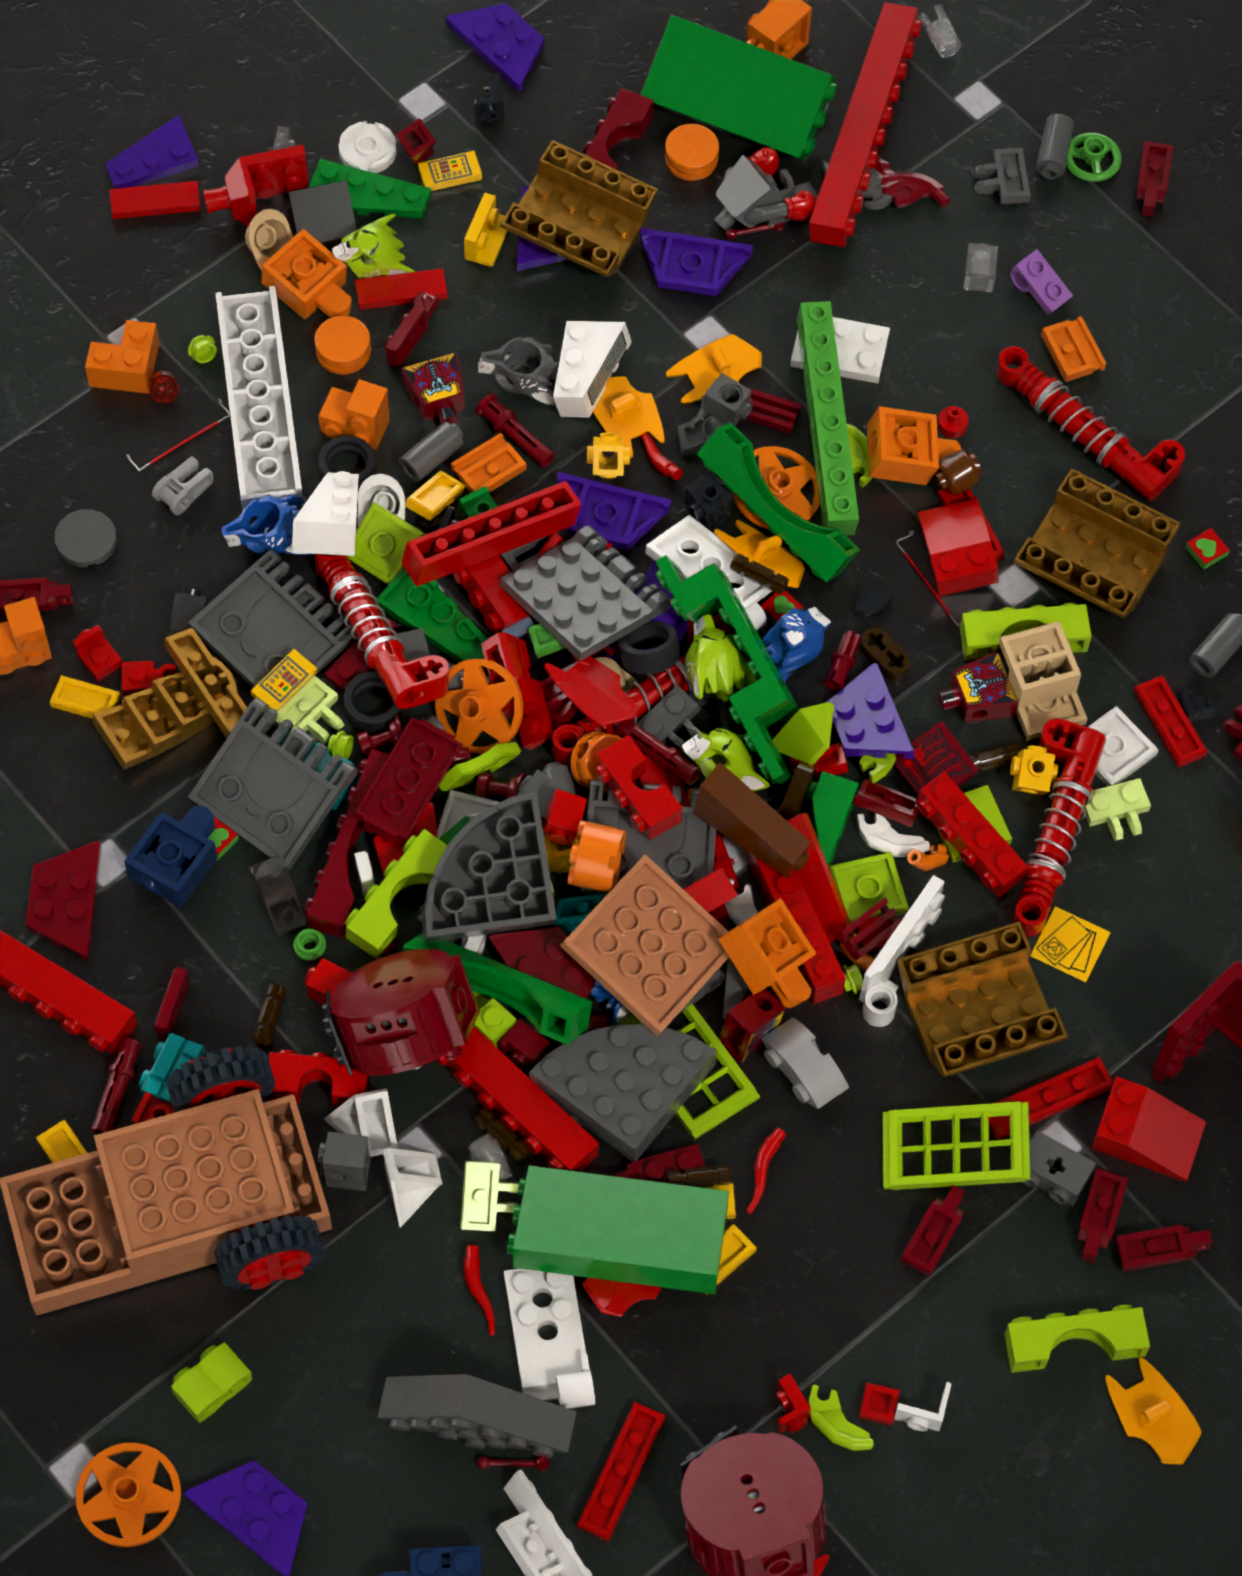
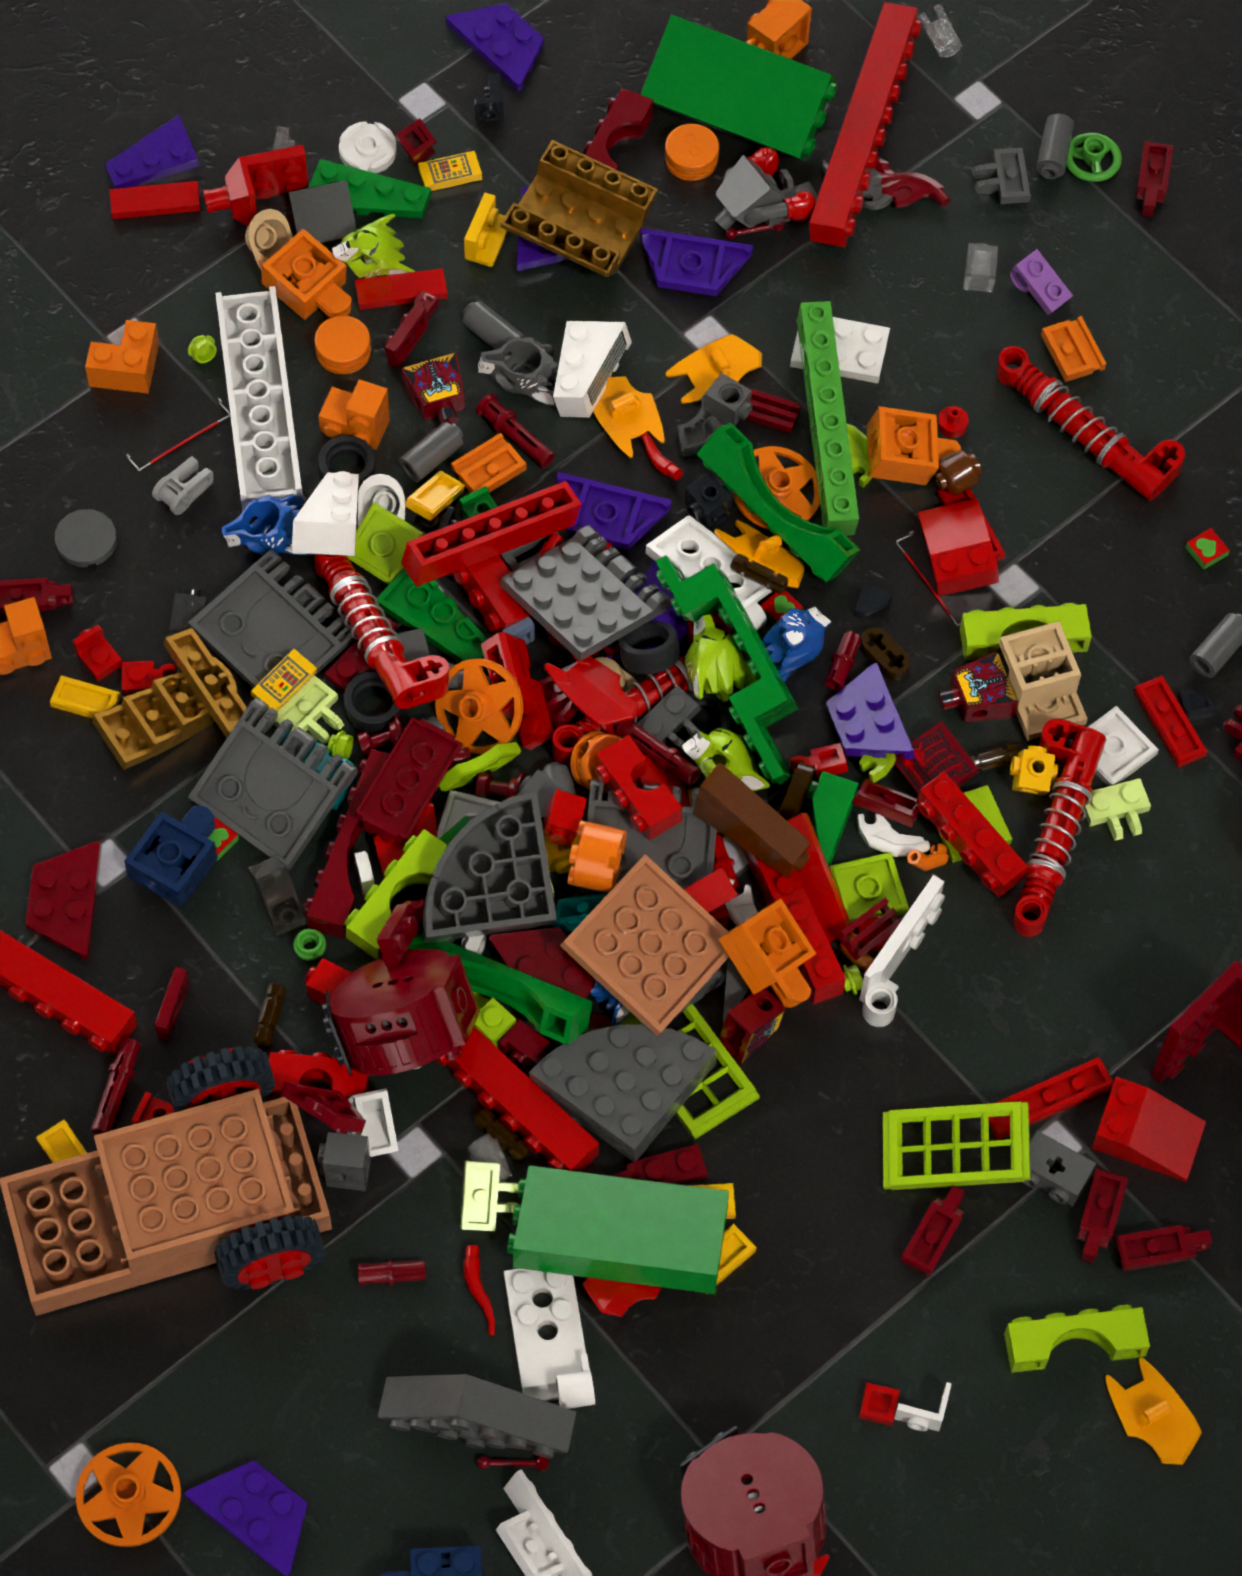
teal brick [139,1033,207,1104] -> none
clear red tile [148,371,179,403] -> none
lime brick [171,1342,252,1423] -> none
white slope [383,1148,443,1228] -> none
bright green tile [527,623,566,658] -> none
red tile [577,1402,666,1542] -> none
yellow brick [587,432,630,478] -> none
dark brown axle [666,1165,732,1188] -> none
red animal [746,1127,786,1214] -> none
light grey brick [761,1017,849,1109] -> none
lime slope [773,702,834,766] -> none
red bracket [775,1374,811,1434] -> none
lime piece [808,1385,874,1451] -> none
pearl gold slope [897,922,1068,1077] -> none
pearl gold slope [1013,468,1181,619] -> none
yellow sticker [1030,906,1111,982] -> none
none -> dark red wing [280,1082,366,1134]
none -> dark red axle [358,1259,426,1286]
none -> dark red hinge [376,898,425,968]
none -> dark grey brick [462,301,526,356]

